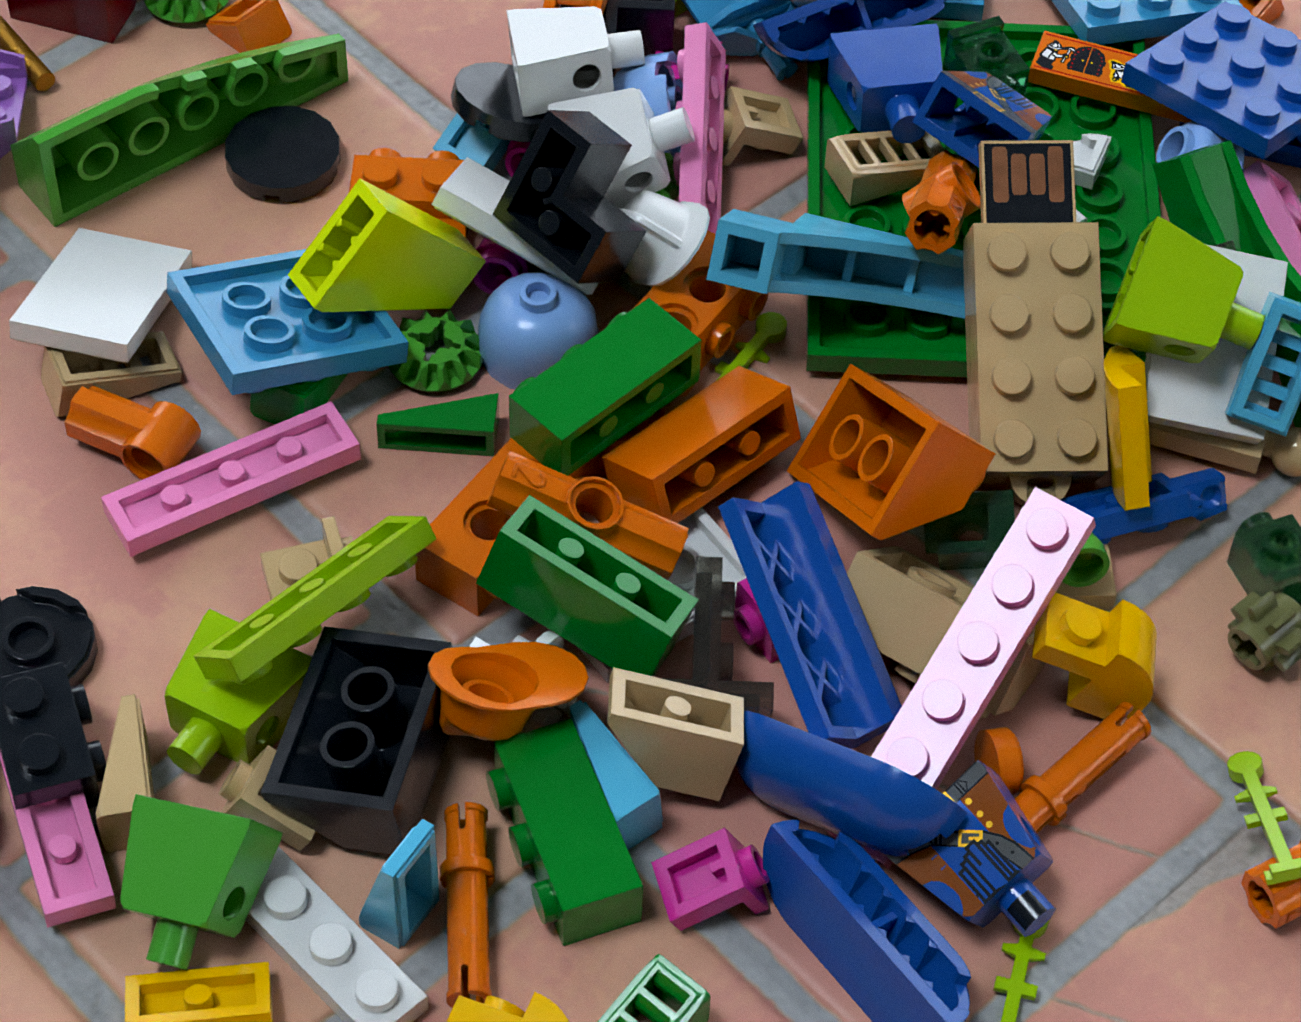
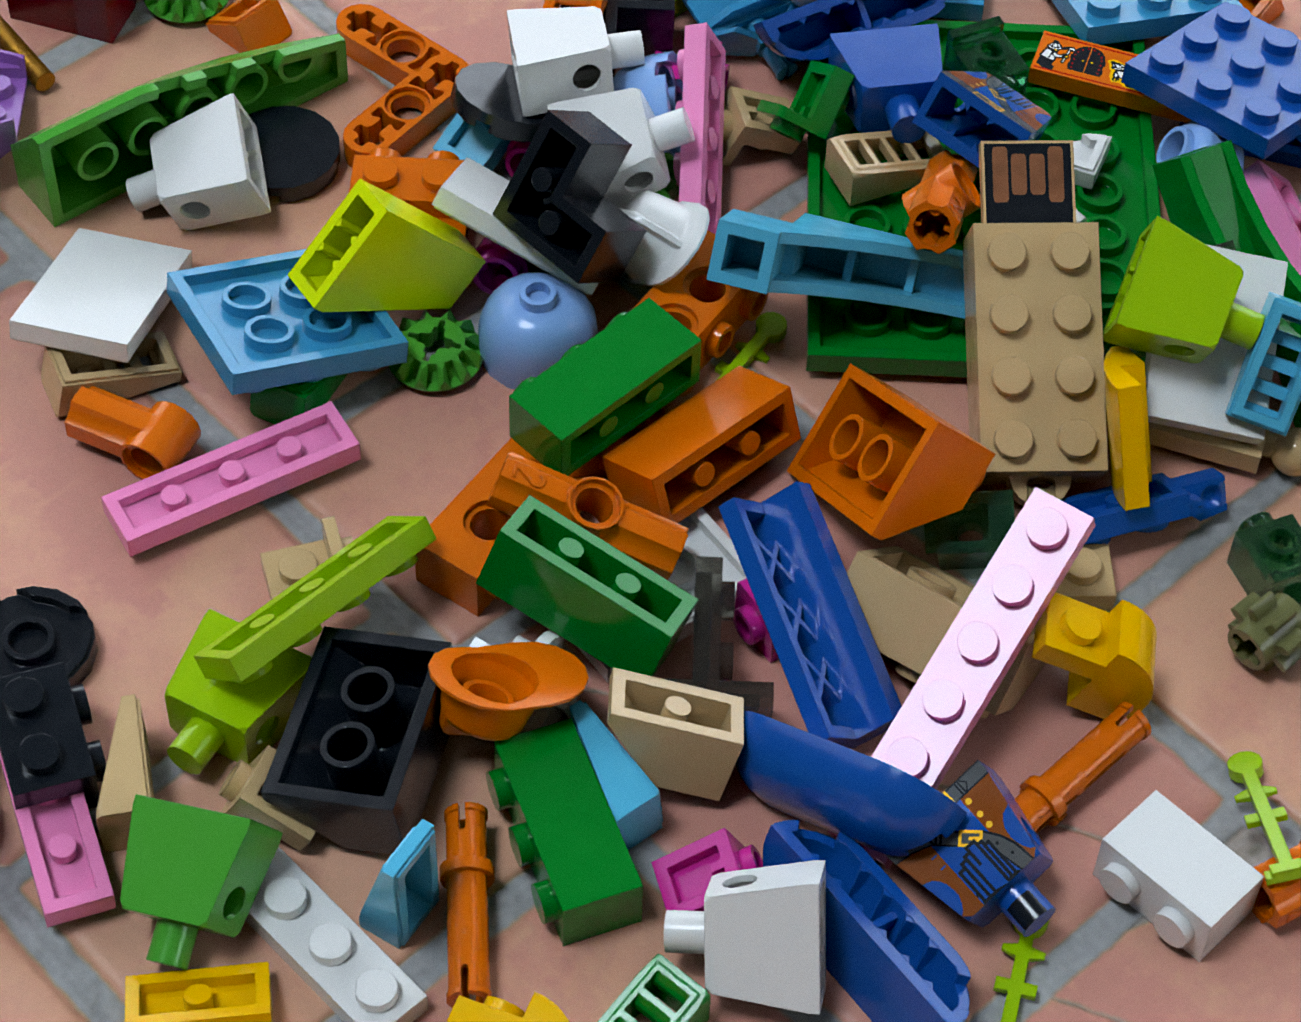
green piece [376,393,499,456] -> none
orange tile [974,727,1024,794] -> none
bright green hinge [1063,532,1110,587] -> none
none -> white torso [126,93,271,231]
none -> orange beam [336,4,469,168]
none -> white torso [664,860,826,1015]
none -> green bracket [756,60,855,142]
none -> white brick [1093,790,1264,962]

